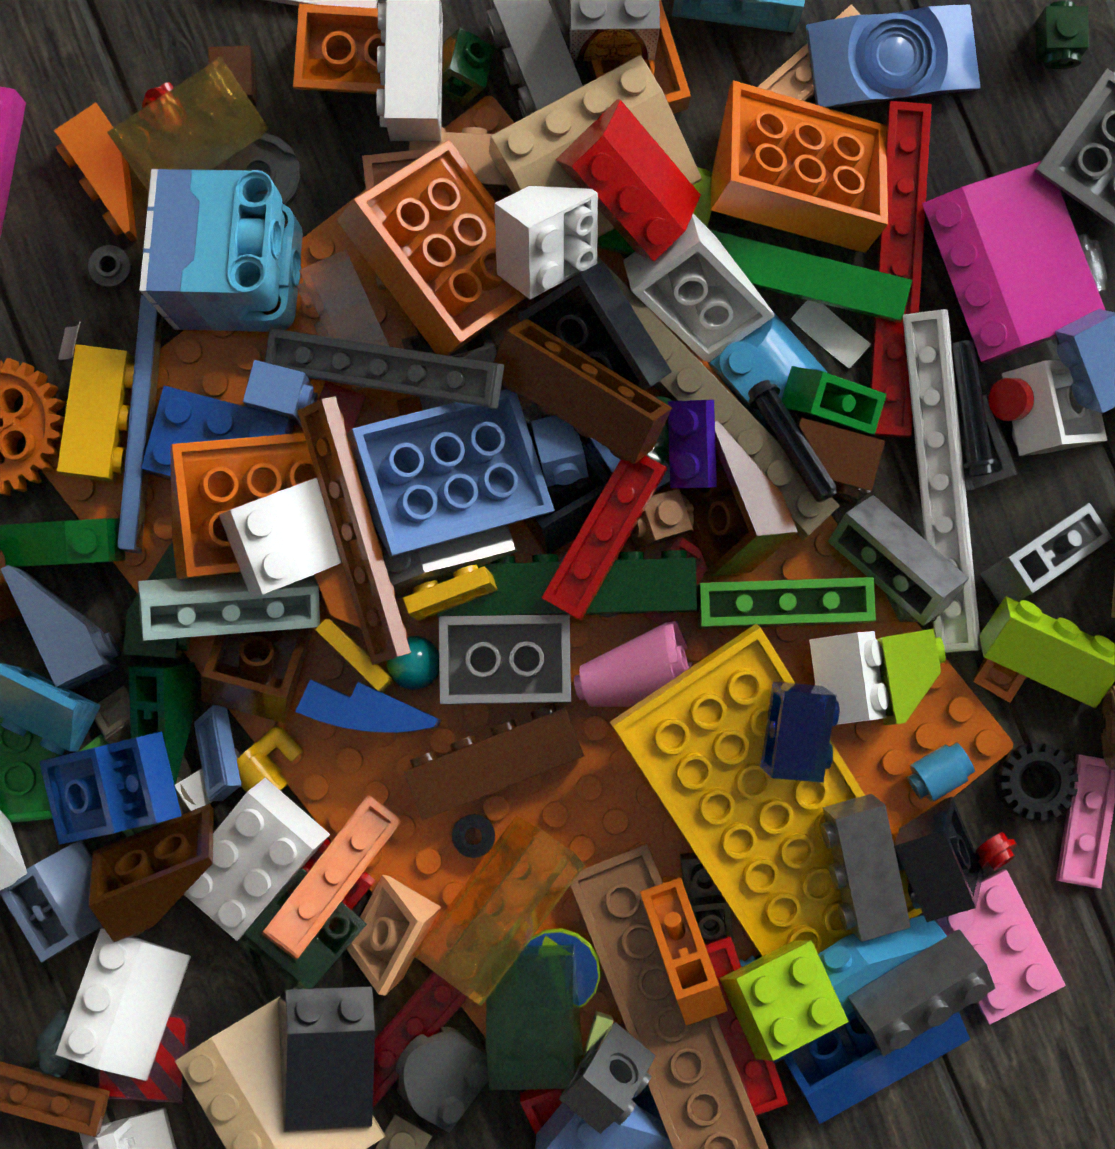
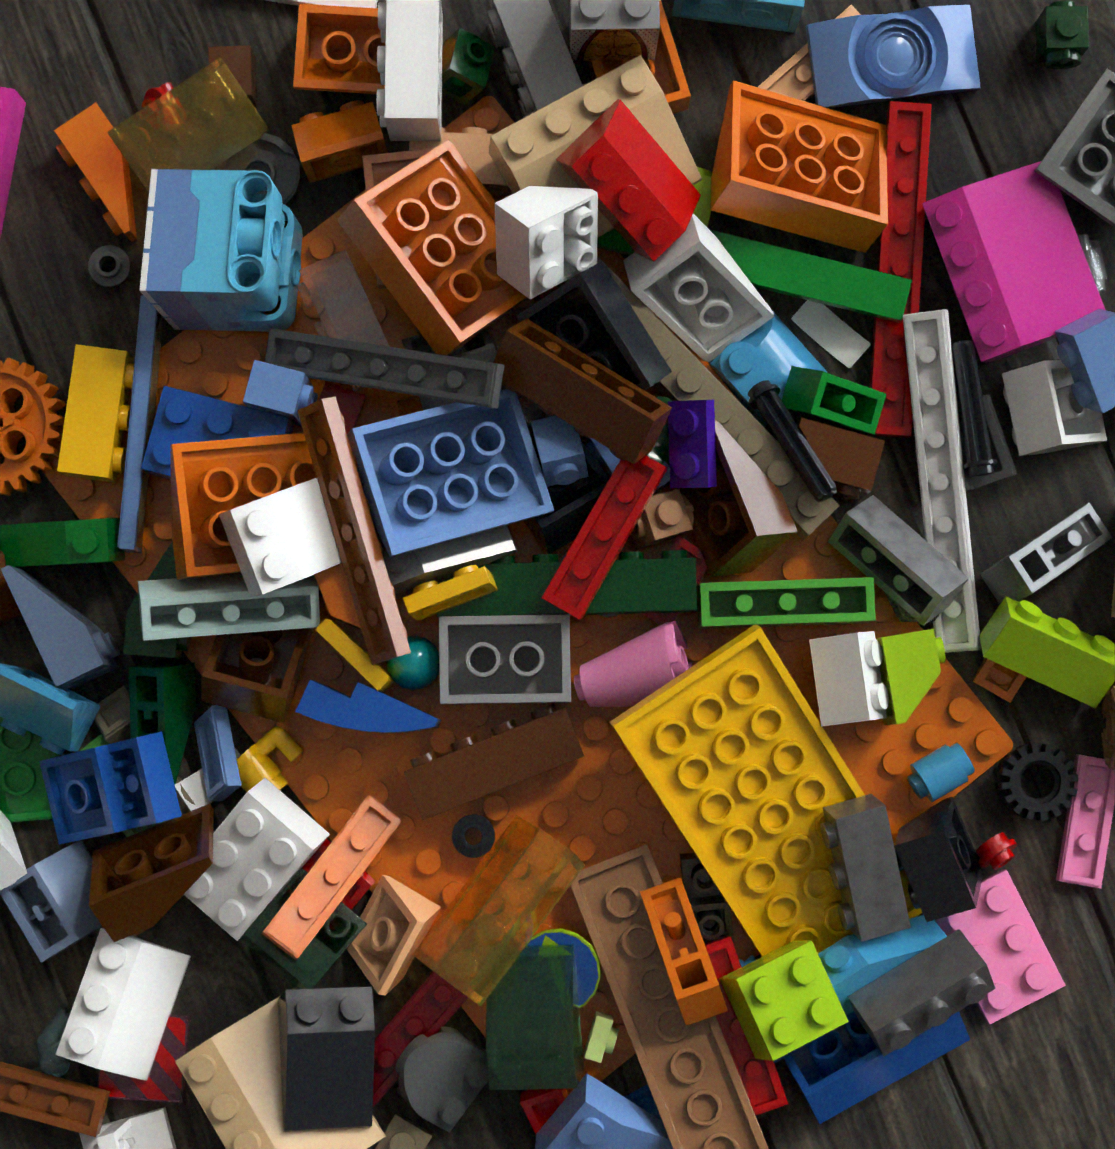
white sticker [58,322,81,360] -> none
dark grey brick [559,1022,656,1134] -> none
clear blue brick [760,681,840,783] -> none
red tile [989,378,1034,421] -> none
none -> orange slope [291,100,388,183]

